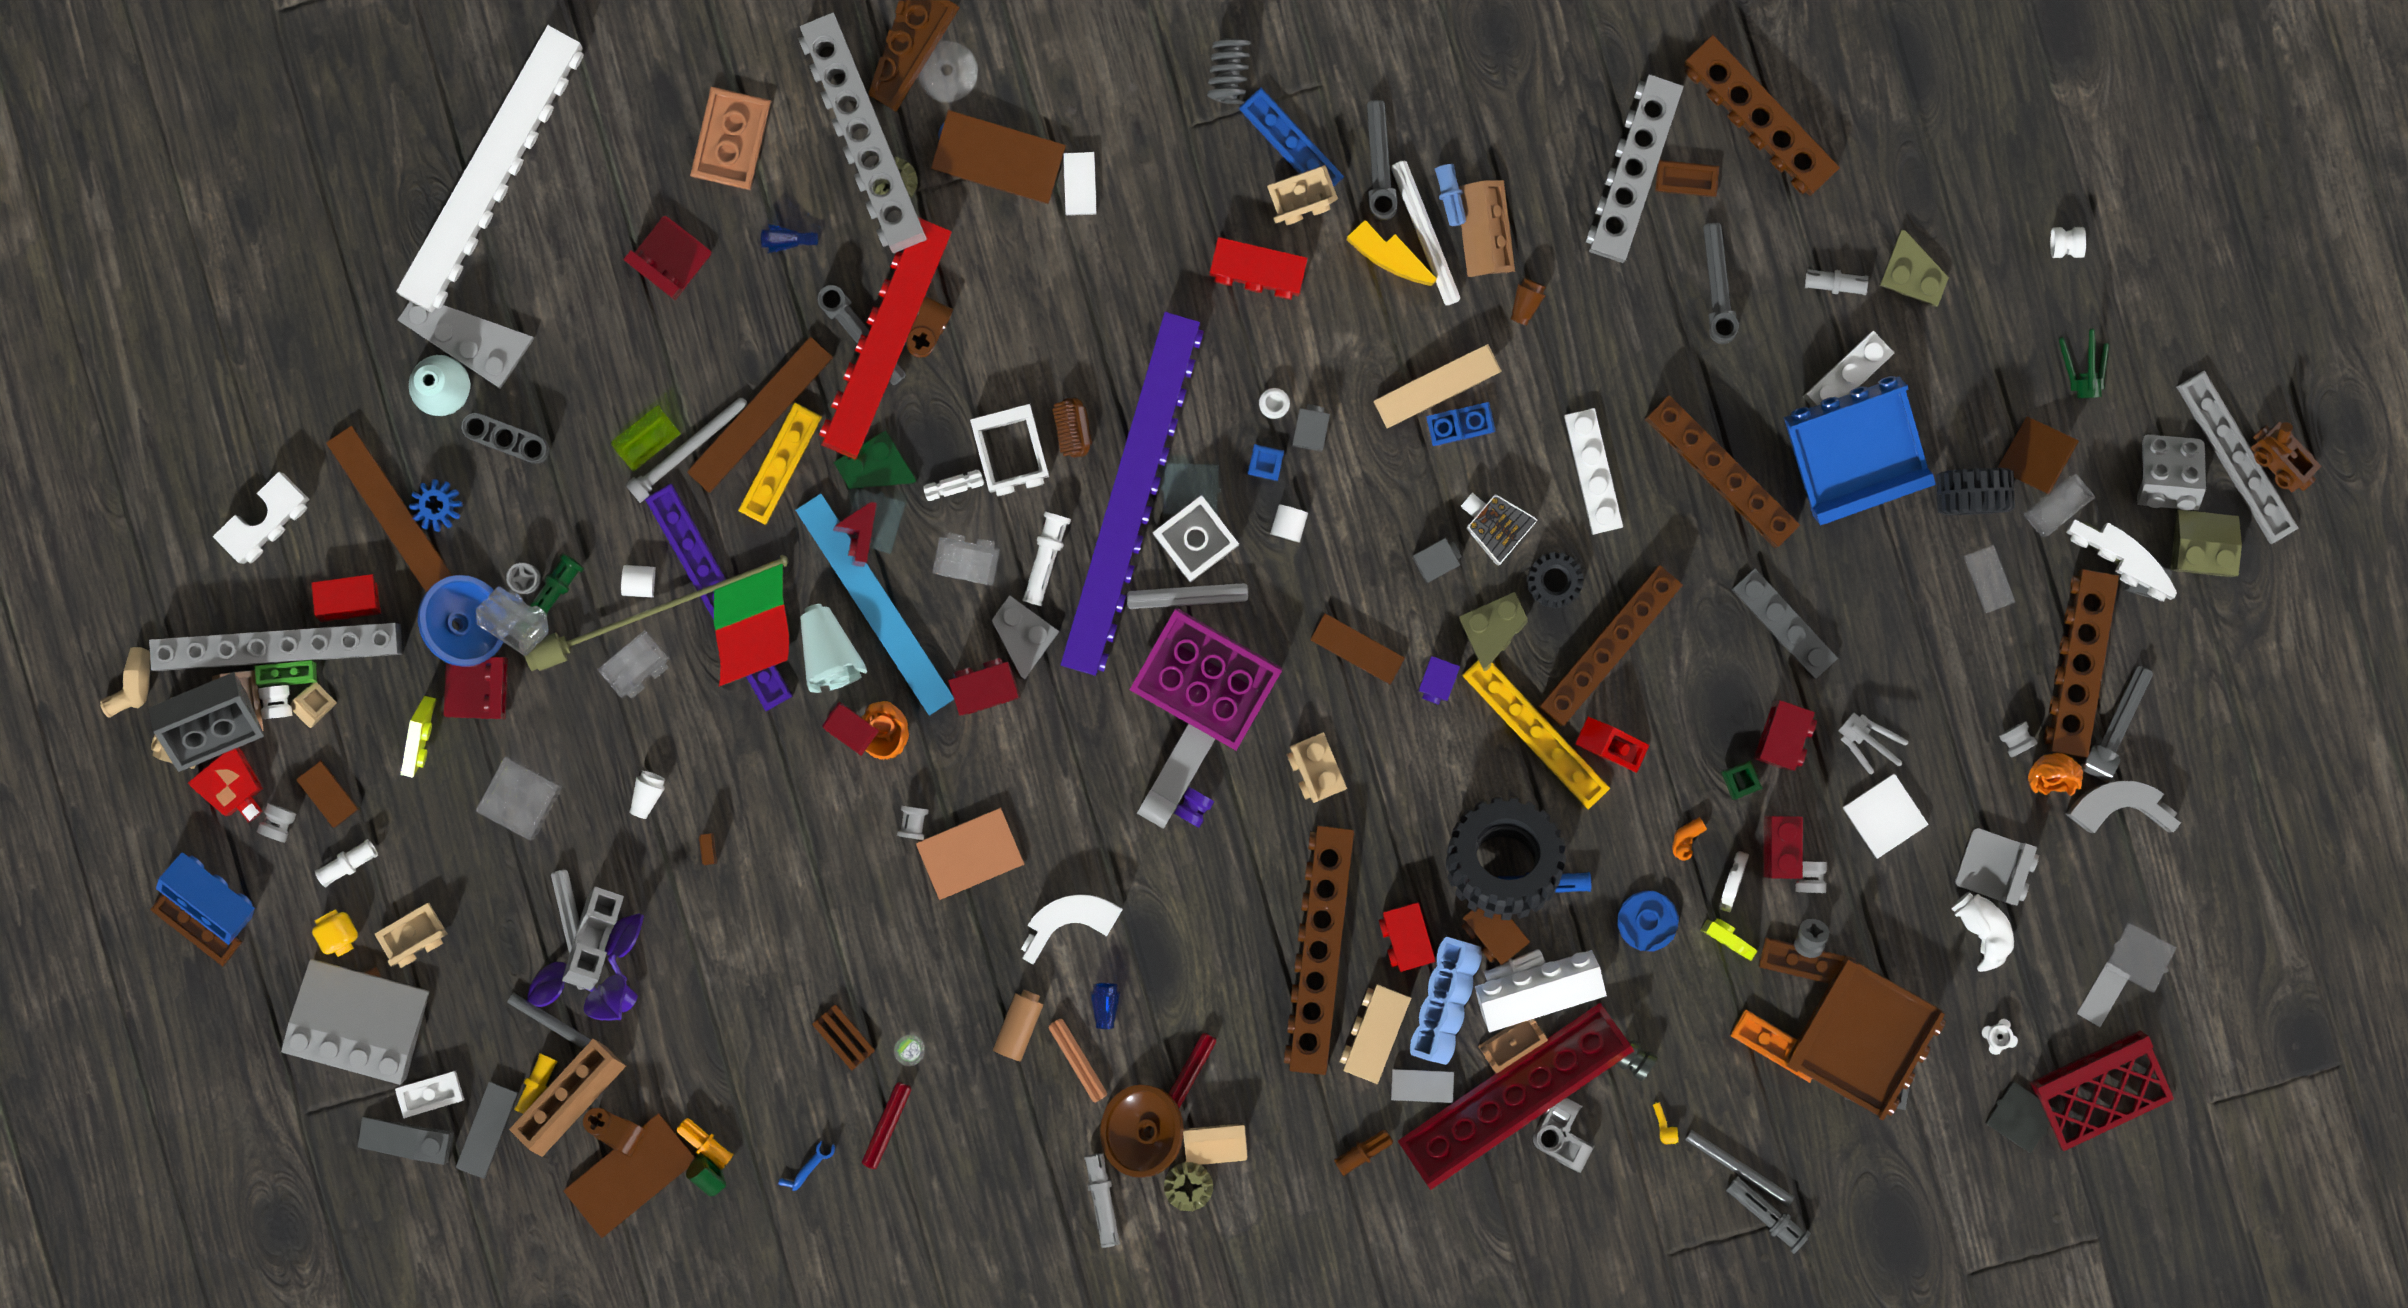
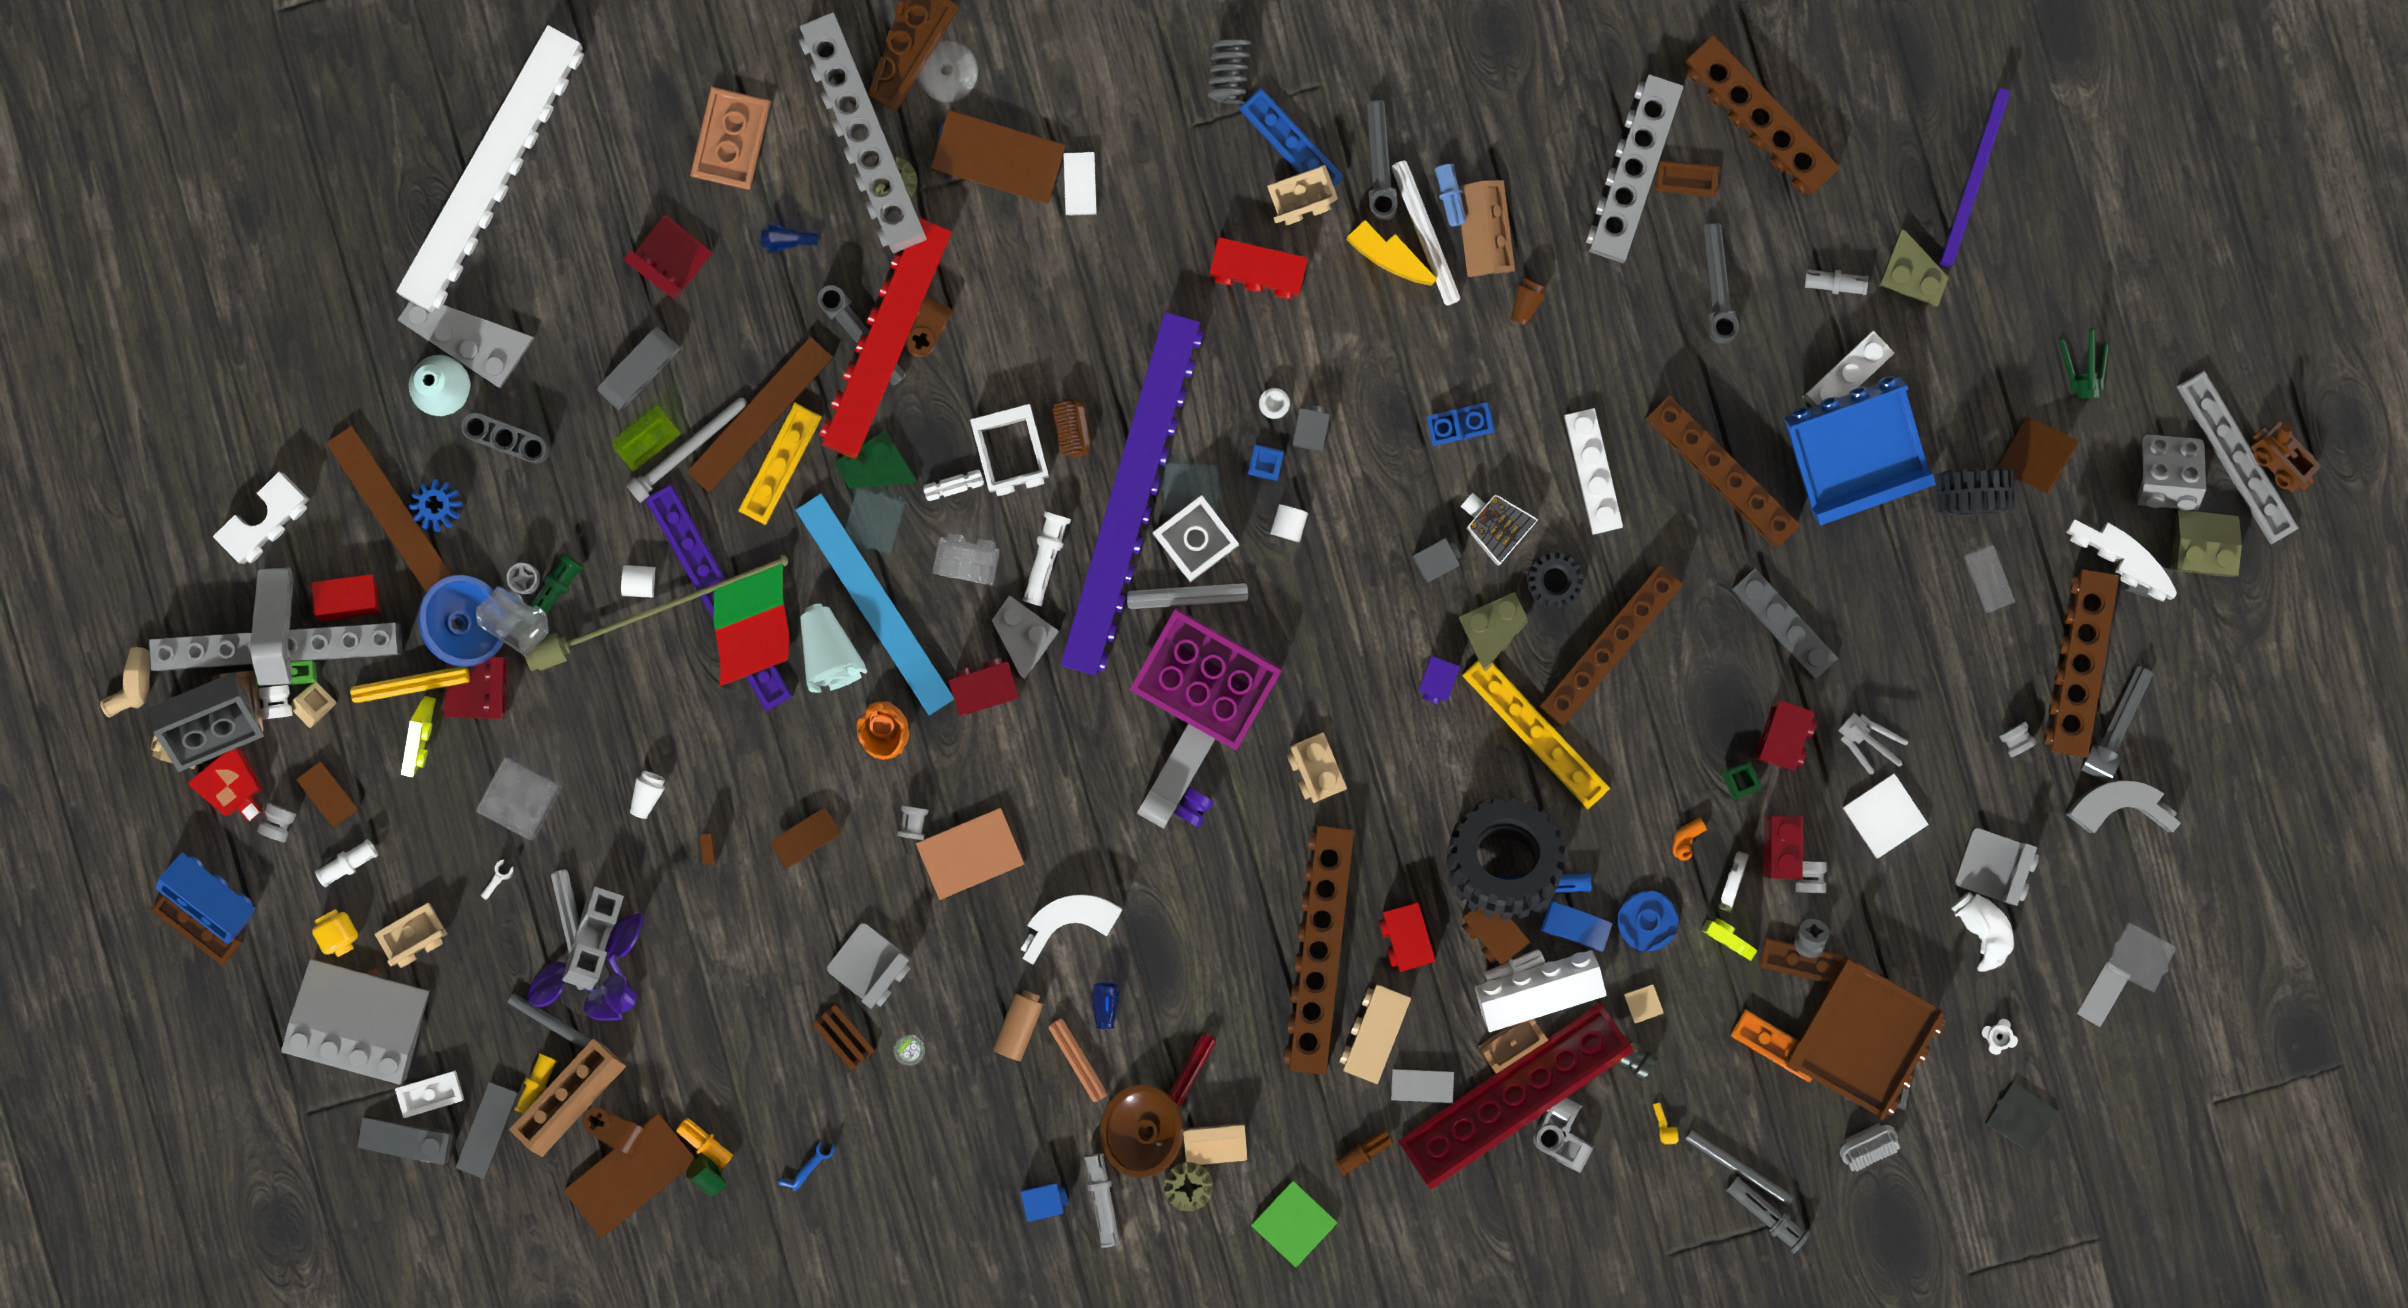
clear brick [597,630,670,699] -> none
dark red slope [822,701,879,756] -> none
dark red slope [833,502,877,567] -> none
dark red axle [862,1082,912,1170] -> none
reddish brown tile [1310,613,1405,685] -> none
tan slope [1374,344,1502,428] -> none
light blue brick [1410,937,1482,1065] -> none
red slope [1576,717,1650,773] -> none
clear brick [2024,474,2095,538] -> none
orange hair [2028,752,2083,796] -> none
dark red fence [2030,1030,2174,1151] -> none
white wheel [2050,227,2086,258] -> none
none -> light grey beam [251,567,293,686]
none -> yellow axle [350,666,470,703]
none -> white hand [481,860,514,900]
none -> dark grey beam [597,326,680,411]
none -> reddish brown slope [770,808,841,869]
none -> light grey bracket [827,924,911,1009]
none -> blue brick [1021,1181,1068,1222]
none -> bright green tile [1251,1180,1338,1267]
none -> blue slope [1541,902,1613,952]
none -> tan tile [1624,984,1664,1023]
none -> light grey piece [1840,1123,1900,1172]
none -> dark purple tile [1937,87,2010,268]

